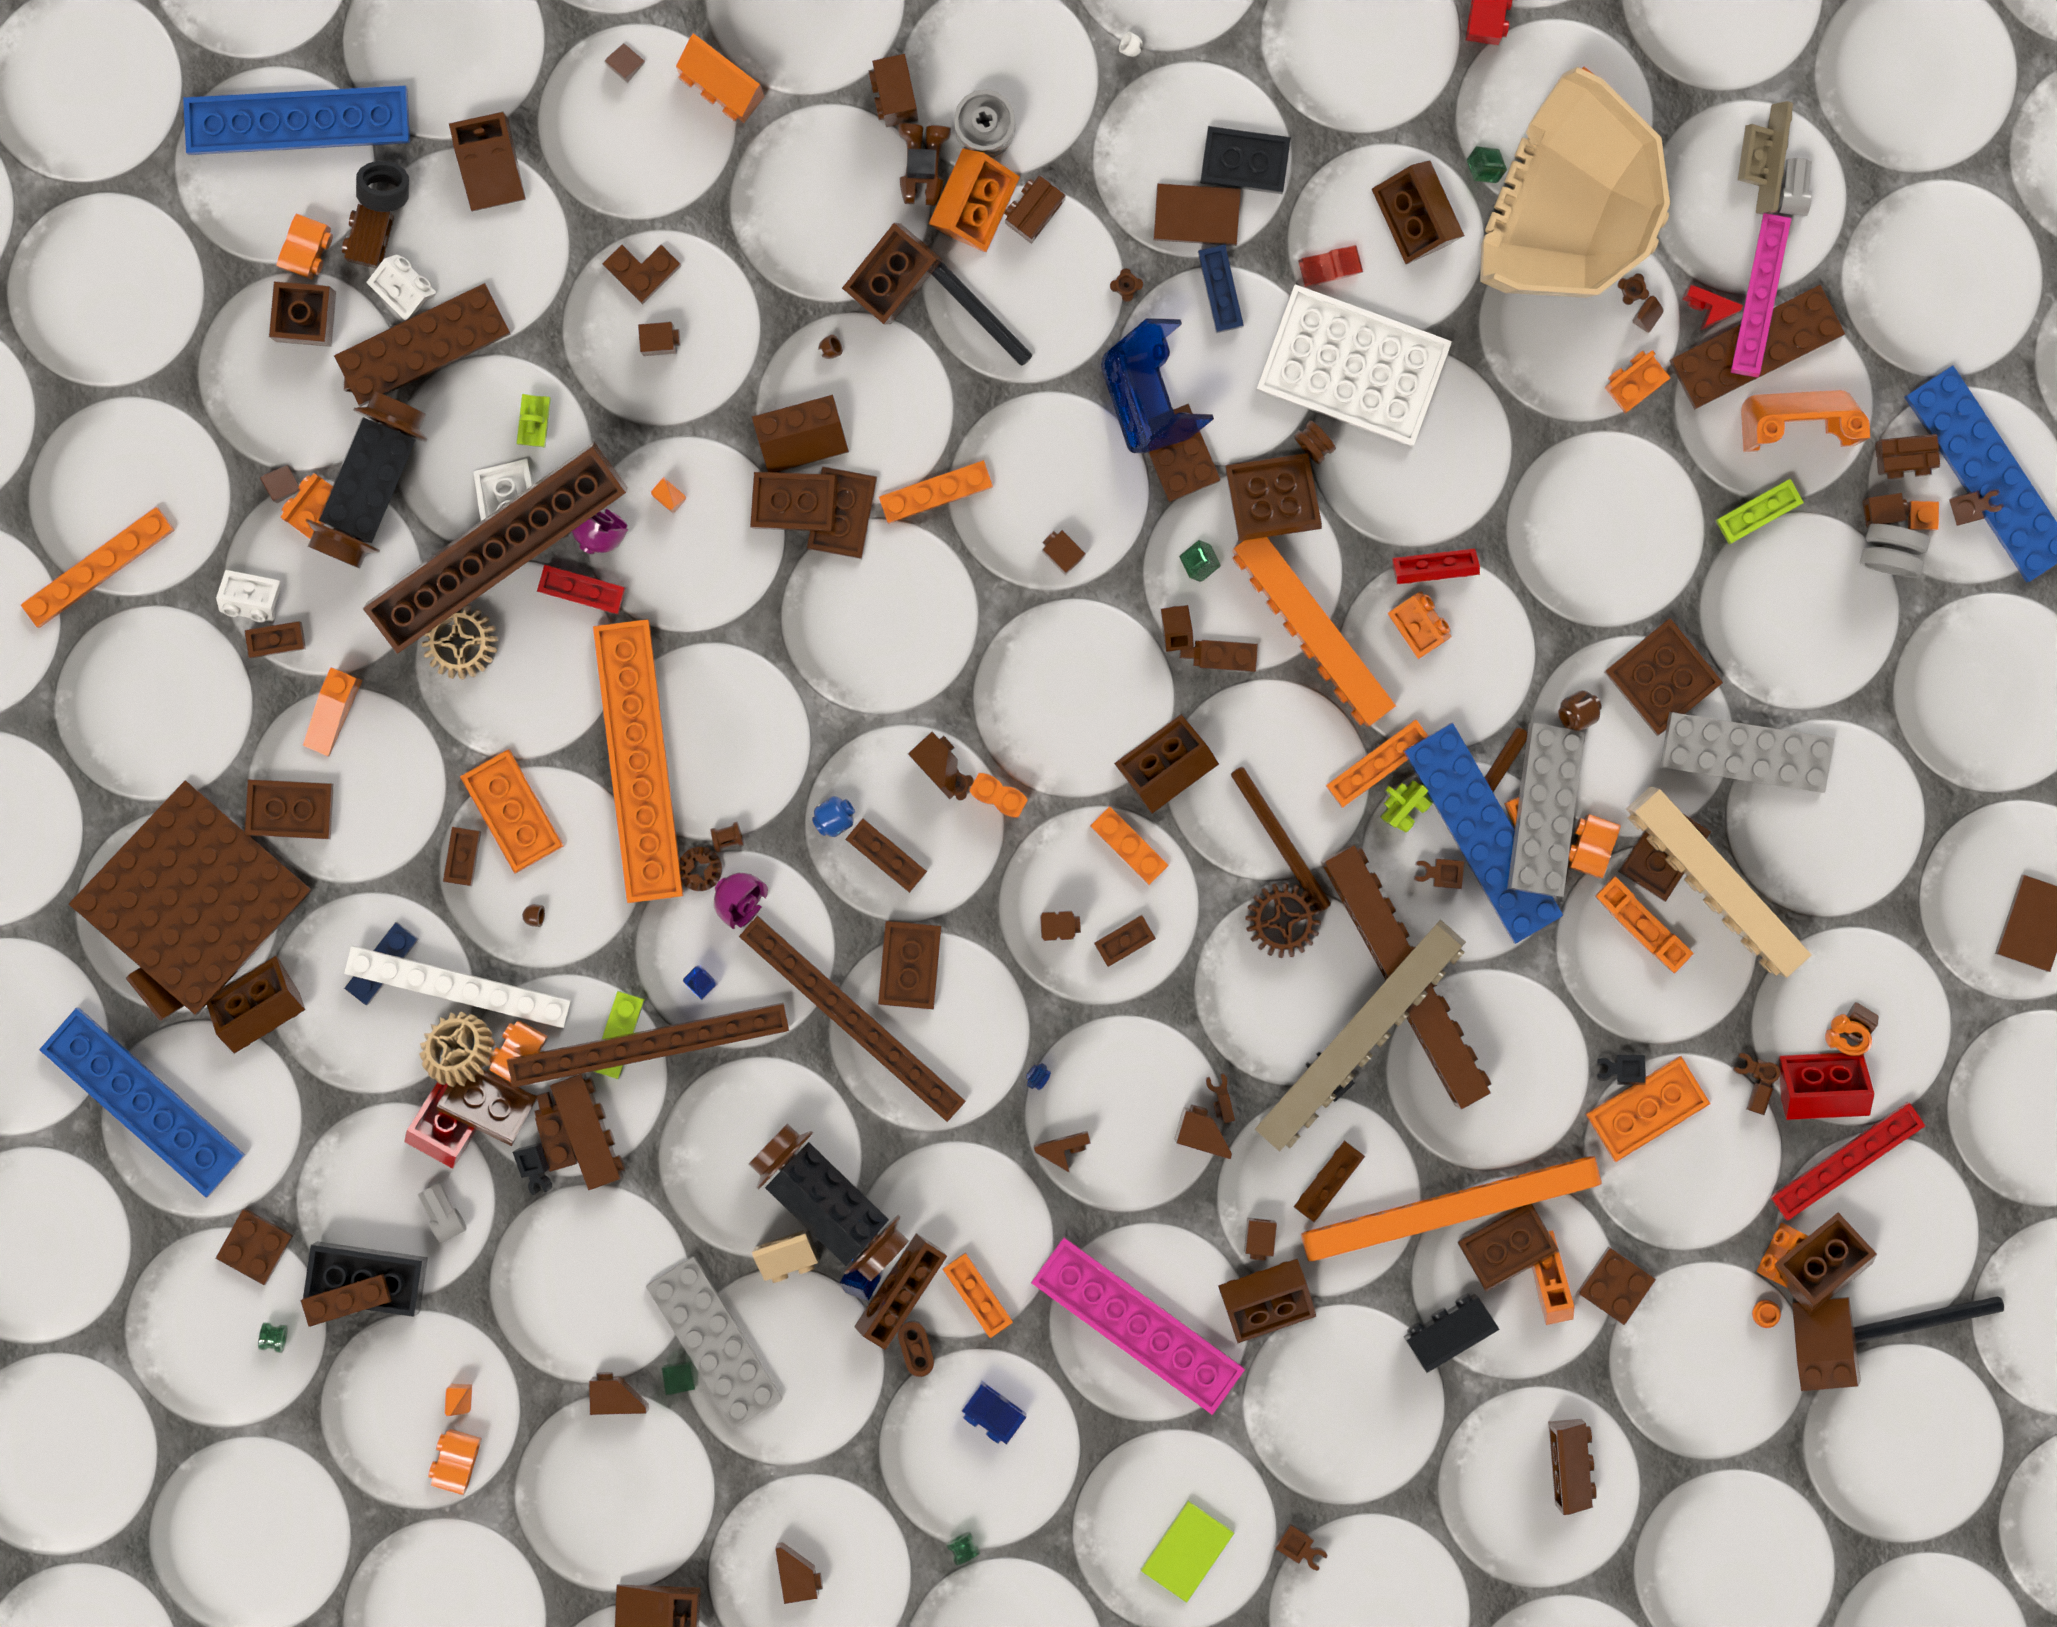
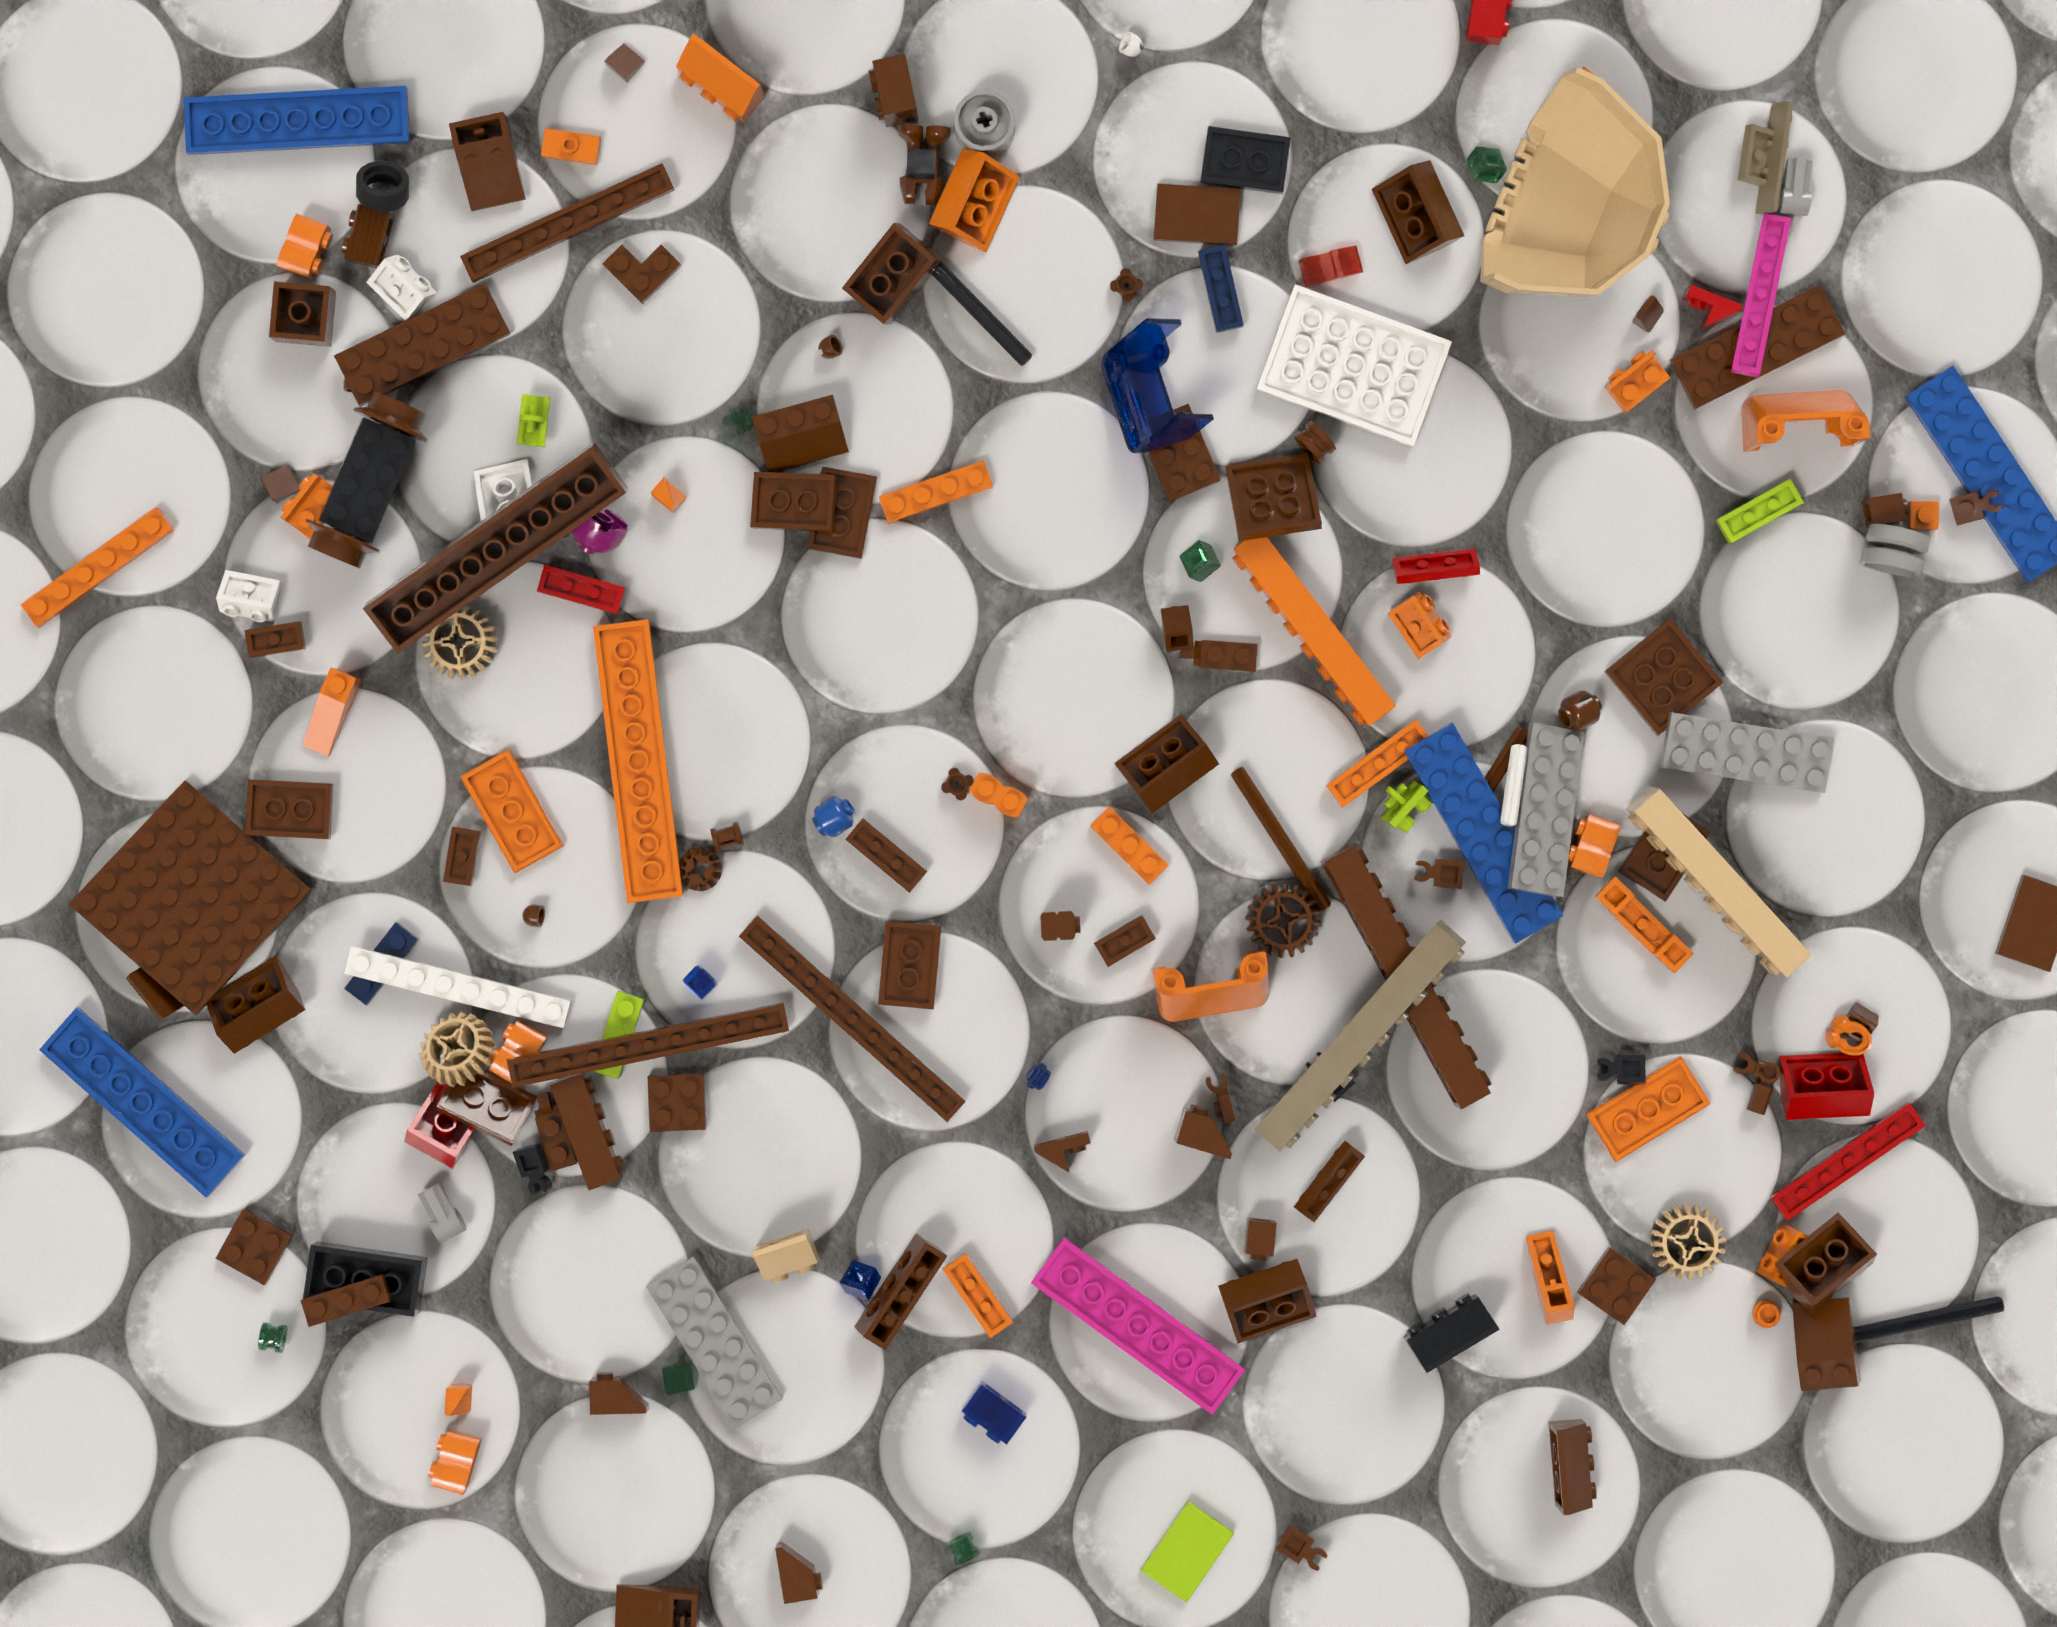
reddish brown brick [638,322,681,356] -> none
magenta cylinder [714,872,768,929] -> none
black brick [749,1123,909,1282] -> none
reddish brown plate [898,1321,934,1377] -> none
reddish brown slope [908,731,958,799] -> none
reddish brown brick [1004,176,1066,244] -> none
reddish brown brick [1042,530,1086,576] -> none
orange beam [1301,1156,1602,1261] -> none
reddish brown tile [1457,1204,1559,1292] -> none
reddish brown plate [1617,273,1649,305] -> none
reddish brown brick [1875,434,1940,479] -> none
none -> reddish brown plate [460,163,675,283]
none -> orange plate [541,128,601,166]
none -> reddish brown plate [647,1073,706,1132]
none -> clear green plate [722,407,753,435]
none -> orange windscreen [1151,950,1269,1022]
none -> white axle [1500,744,1528,826]
none -> tan gear [1649,1203,1727,1280]

